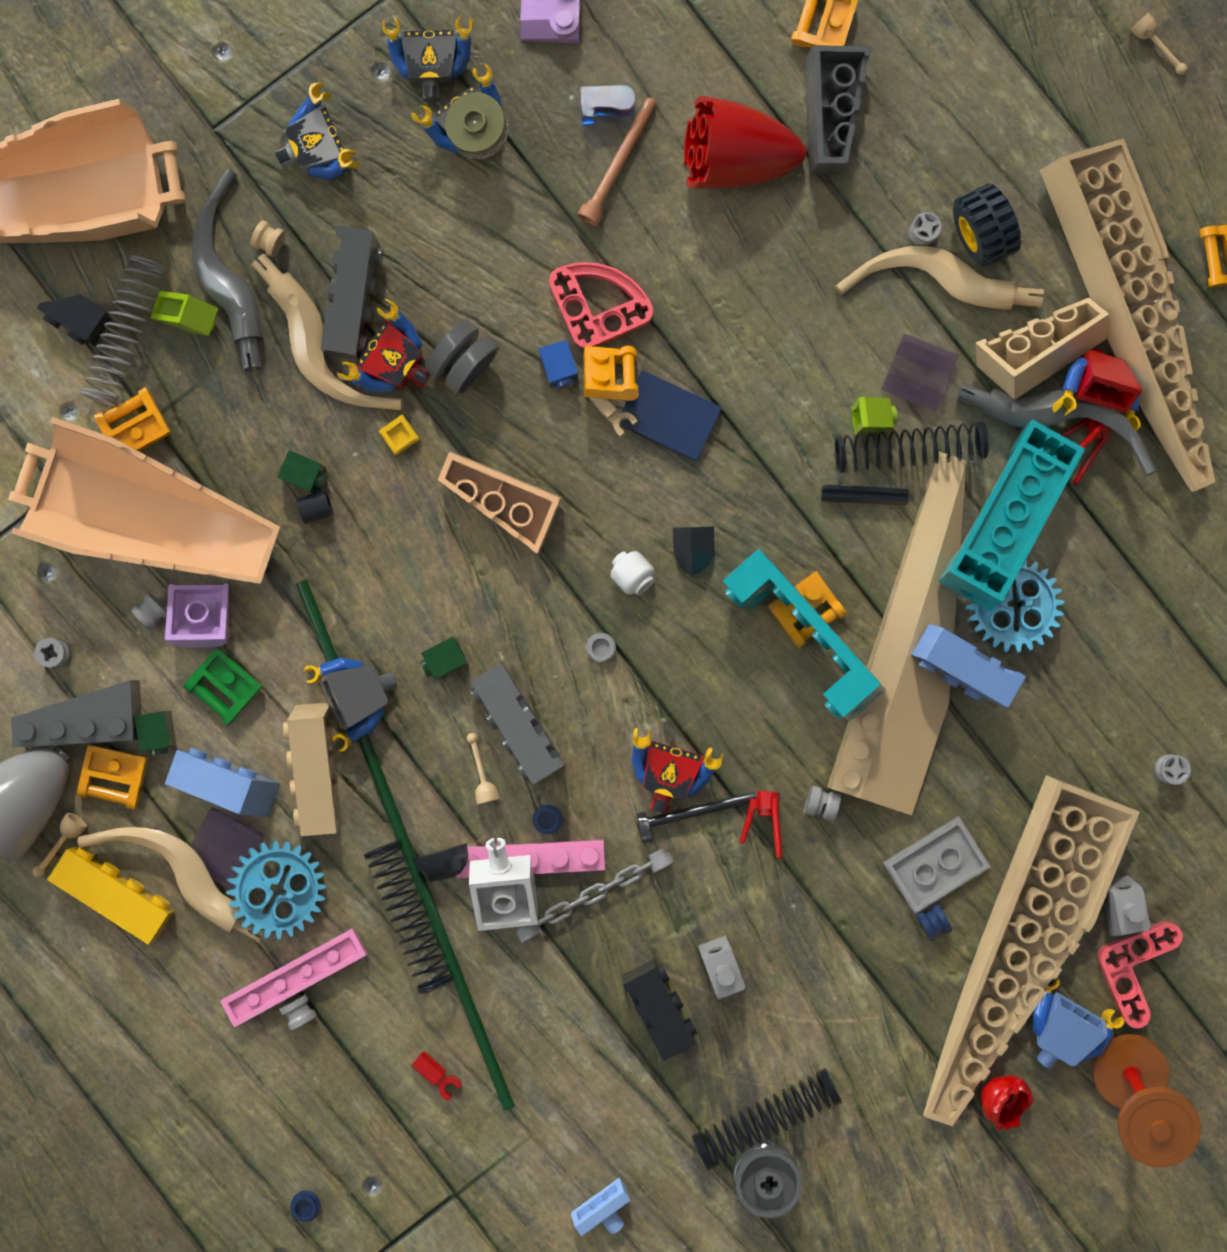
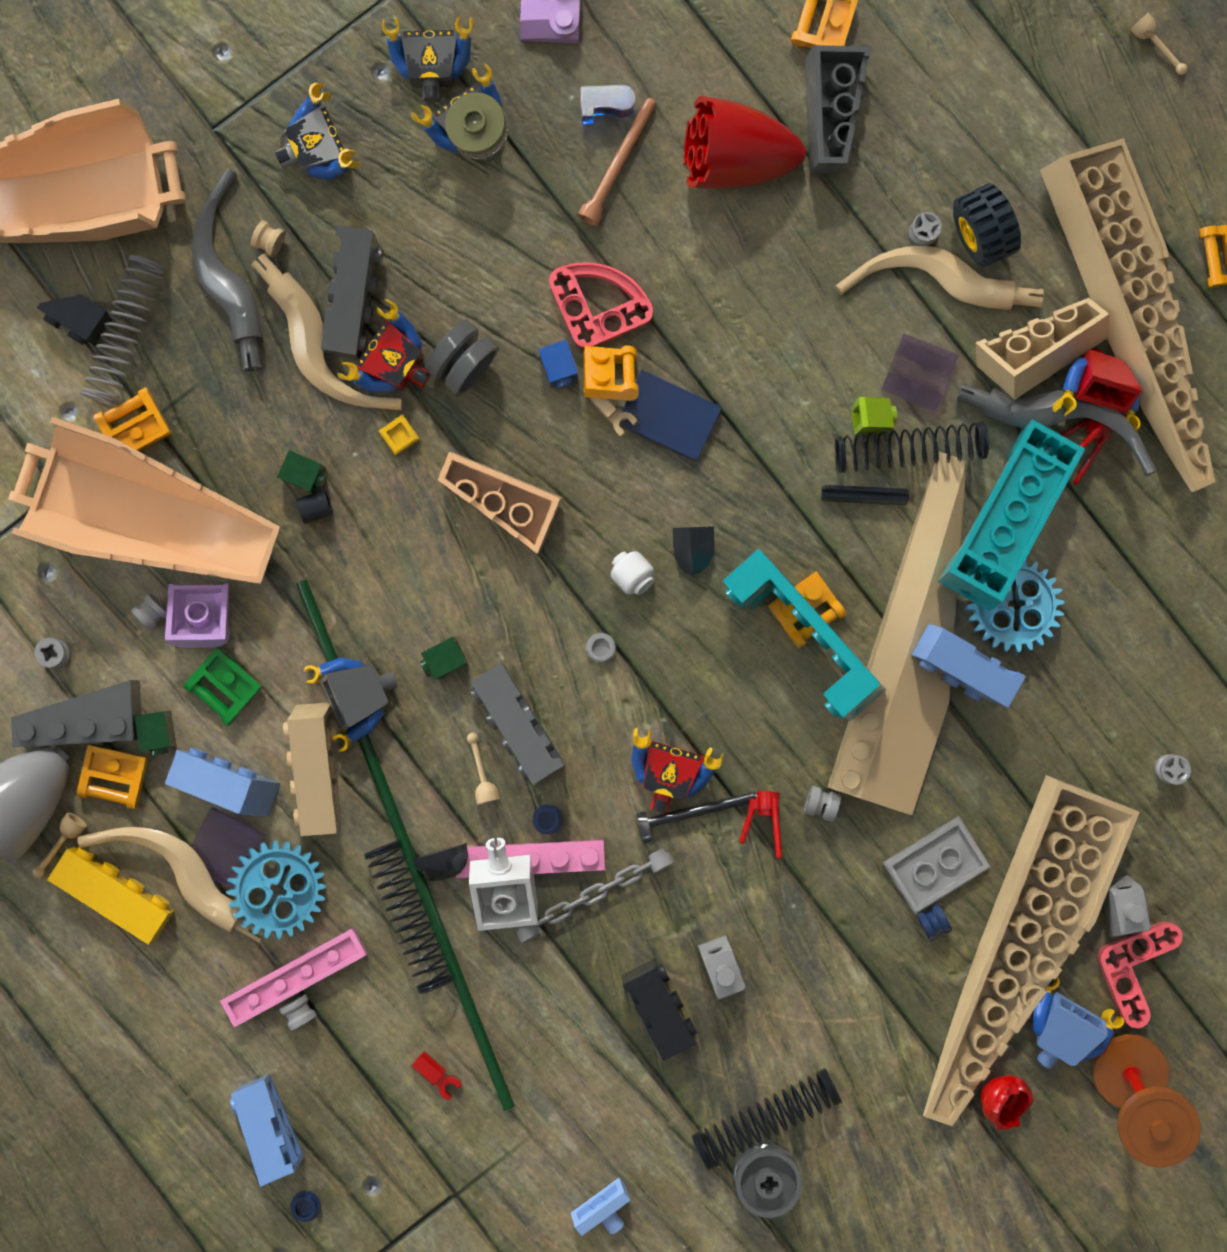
lime slope [150,291,219,336] -> none
none -> medium blue wedge [230,1074,304,1187]

